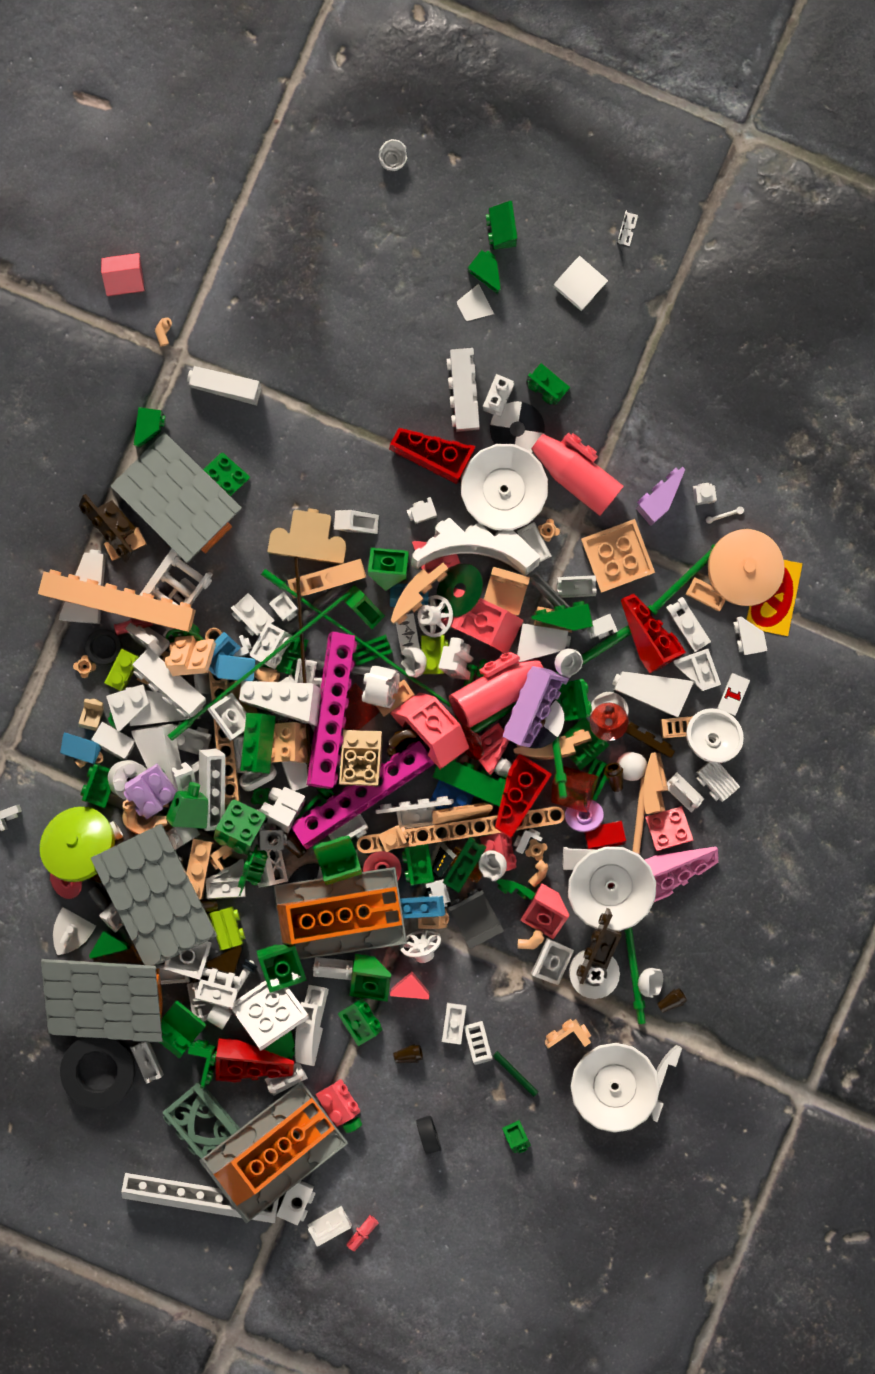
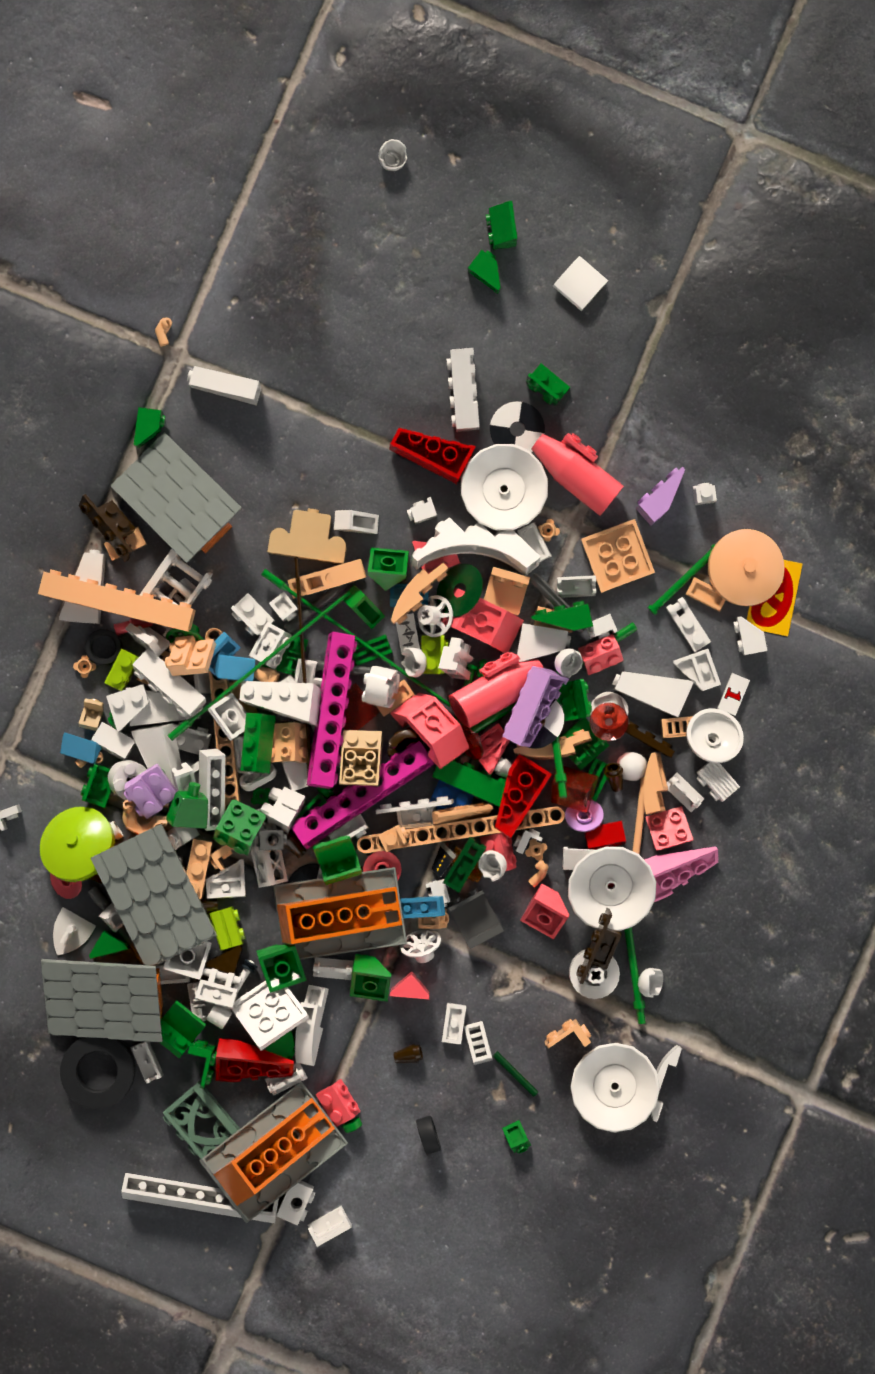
coral slope [101,253,145,296] -> none
green bracket [203,453,250,497] -> none
white bracket [233,635,252,657] -> none
green hinge [238,844,268,896] -> none
green bracket [338,998,383,1046] -> none
coral axle [346,1215,379,1251] -> none
green bracket [402,844,434,886] -> none
white sticker [457,284,494,321] -> none
white hips [483,374,514,418] -> none
green slope [496,878,536,900] -> none
light nougat arm [517,930,544,949] -> none
white slope [531,938,574,985] -> none
white piece [617,210,638,246] -> none
red wedge [621,594,686,673] -> none
dark brown cone [657,988,687,1013] -> none
white hinge [706,507,744,524] -> none
none -> coral bracket [578,634,624,676]

